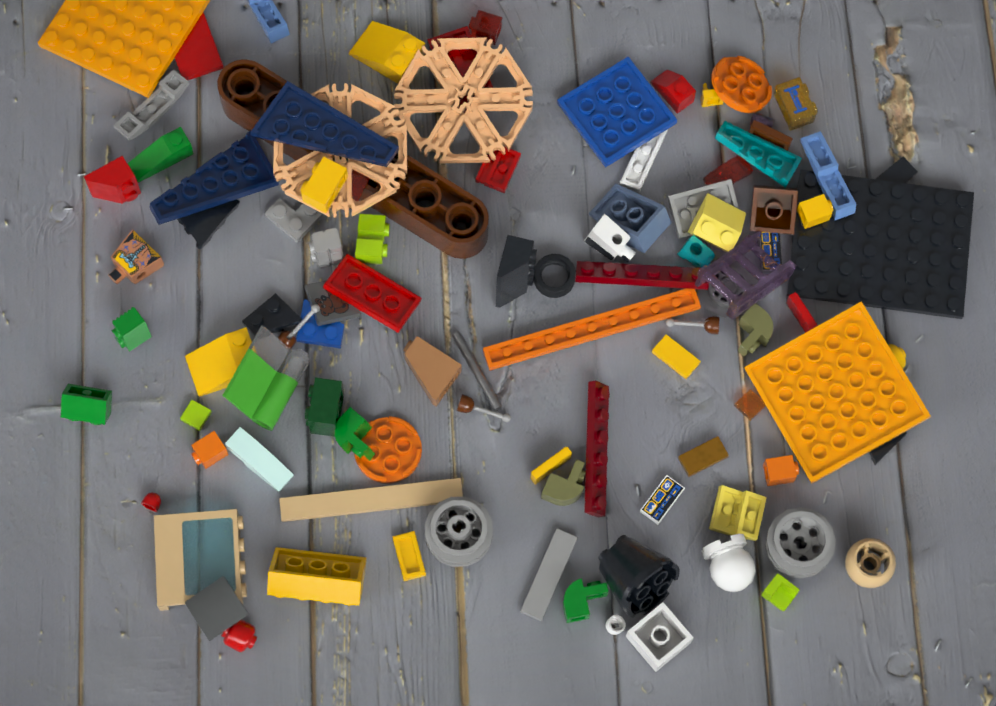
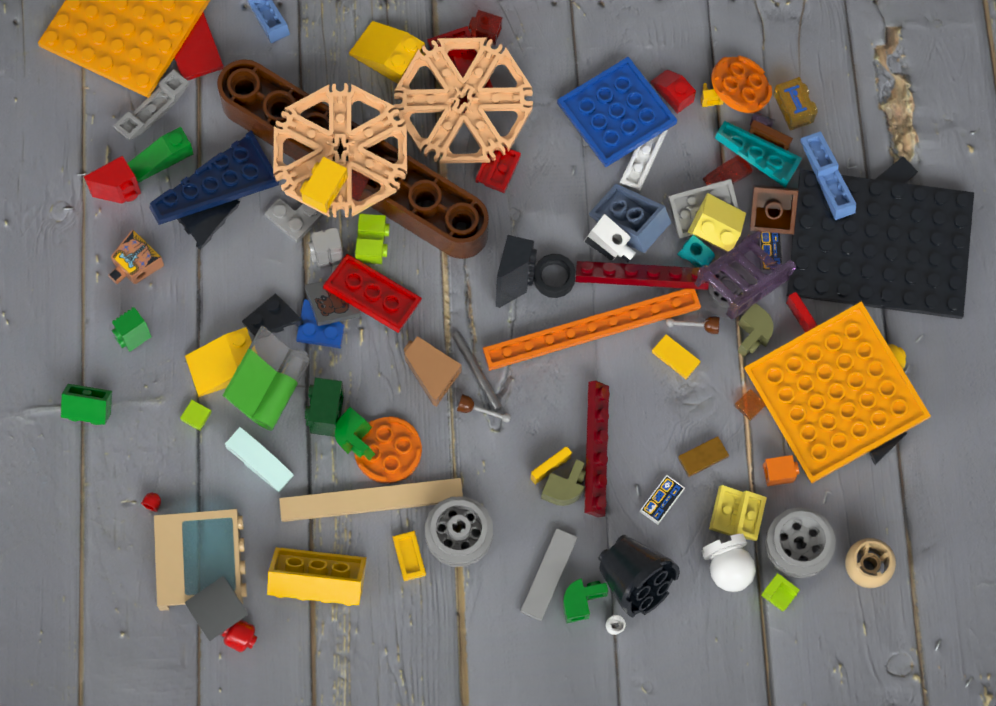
orange brick [191,431,229,469] -> none
dark blue wing [250,81,399,167] -> none
hinge [276,304,320,350] -> none
white brick [626,602,693,672] -> none
yellow brick [797,194,833,229] -> none

